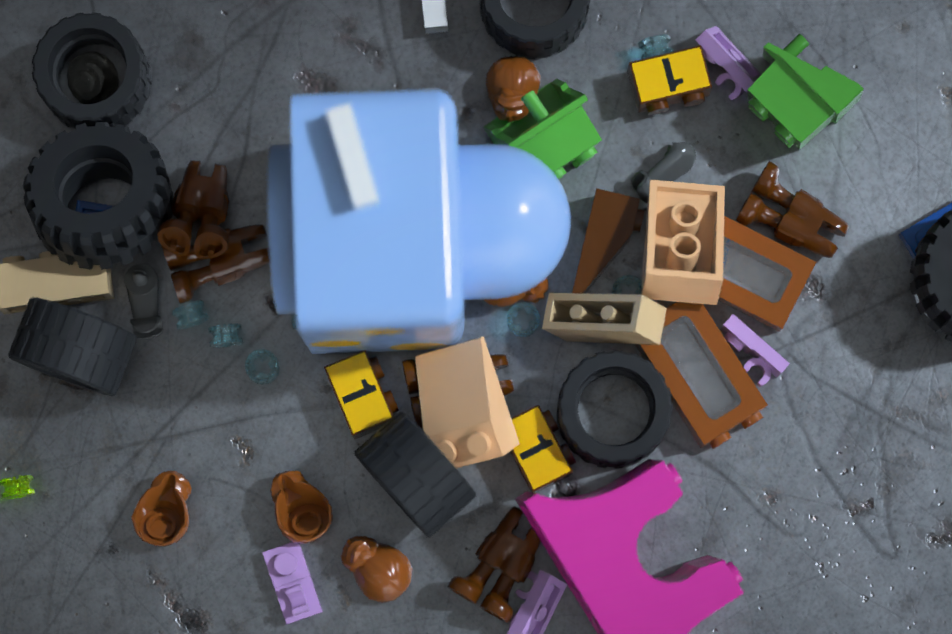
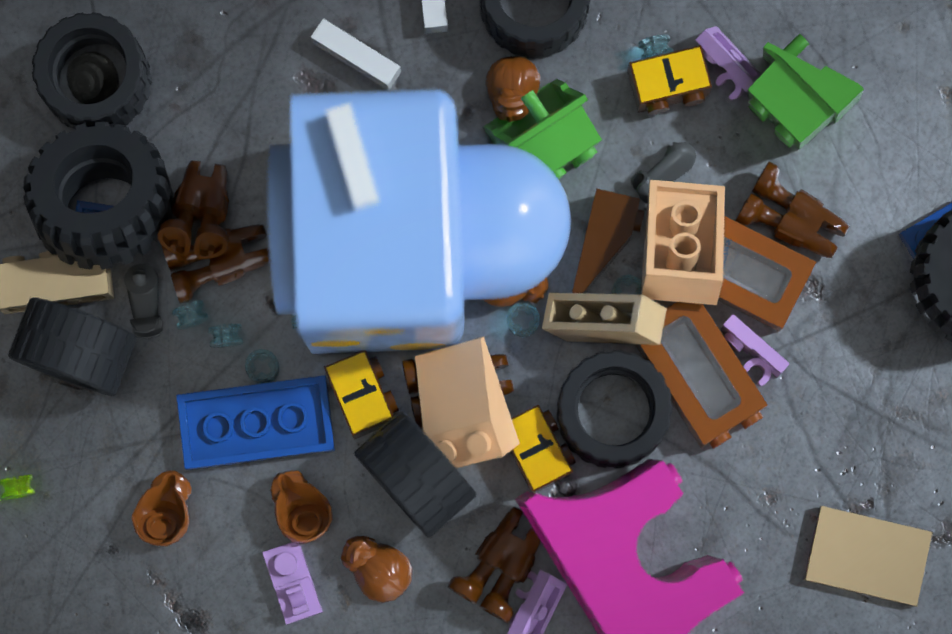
none -> blue plate [176,375,335,470]
none -> white piece [311,18,401,91]
none -> tan tile [804,506,933,606]

